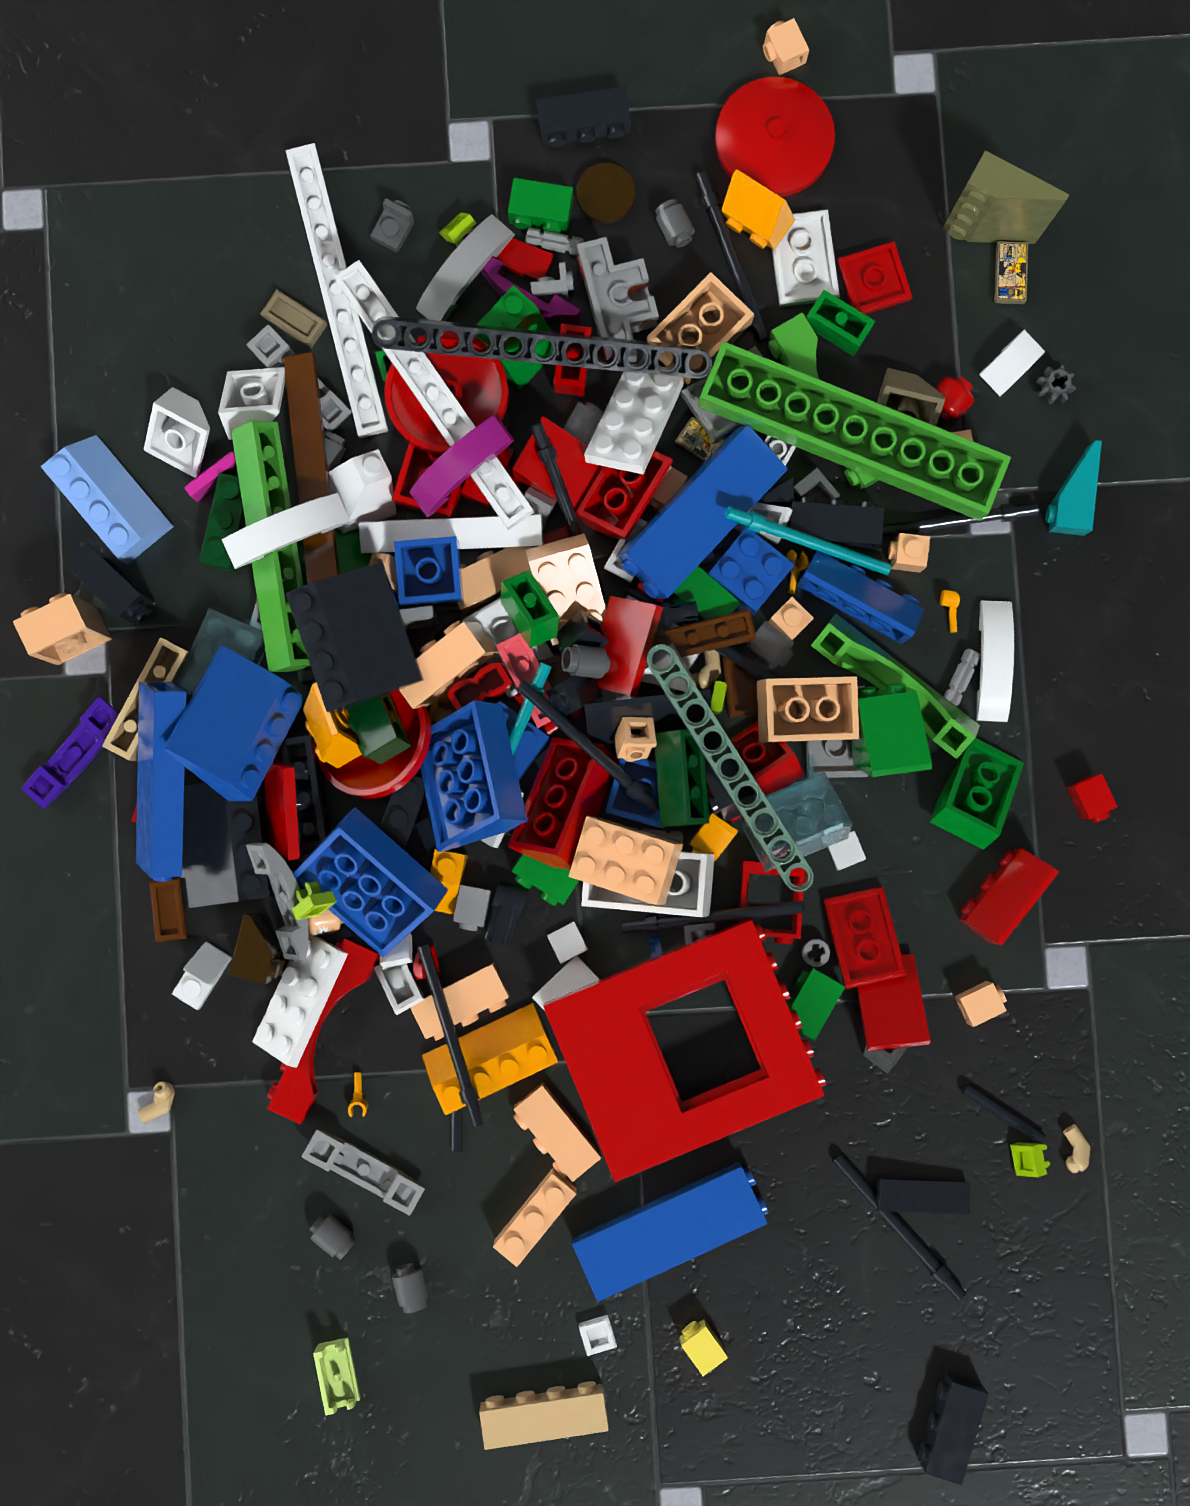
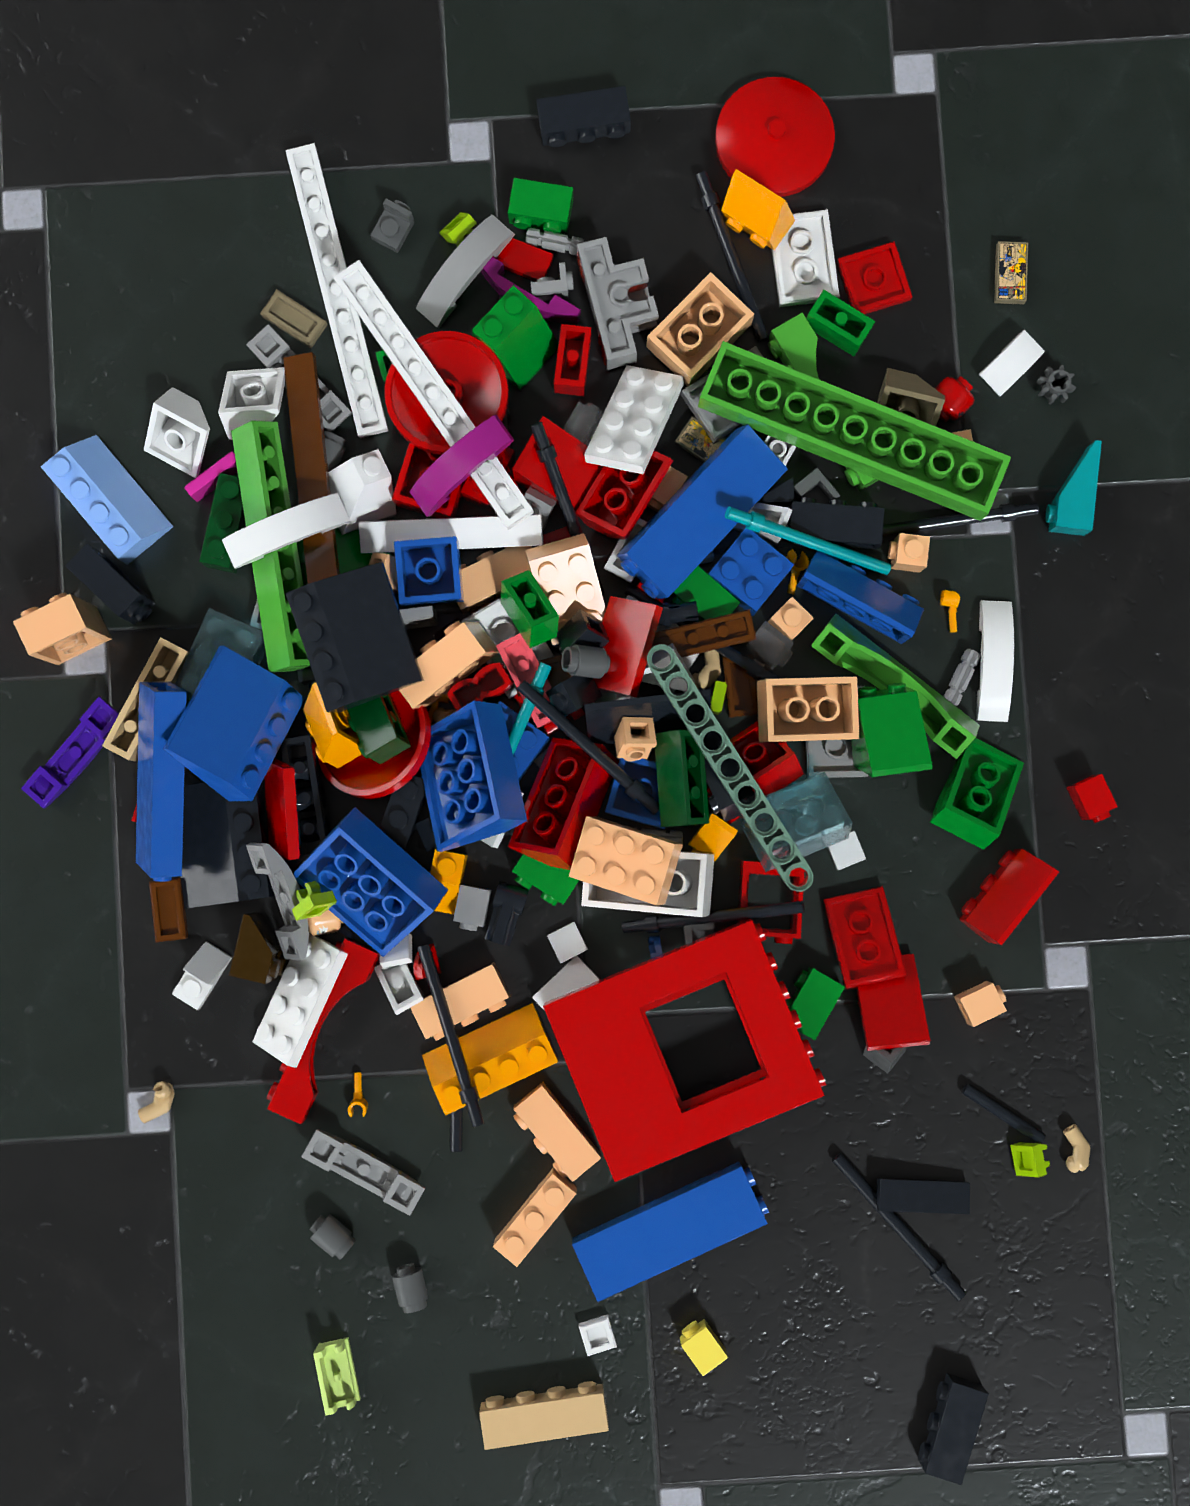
black beam [372,316,712,378] -> none
dark brown tile [576,163,635,224] -> none
dark grey brick [655,199,695,248] -> none
light nougat brick [763,18,809,76] -> none
light grey bush [801,939,830,967] -> none
olive slope [943,150,1070,244] -> none

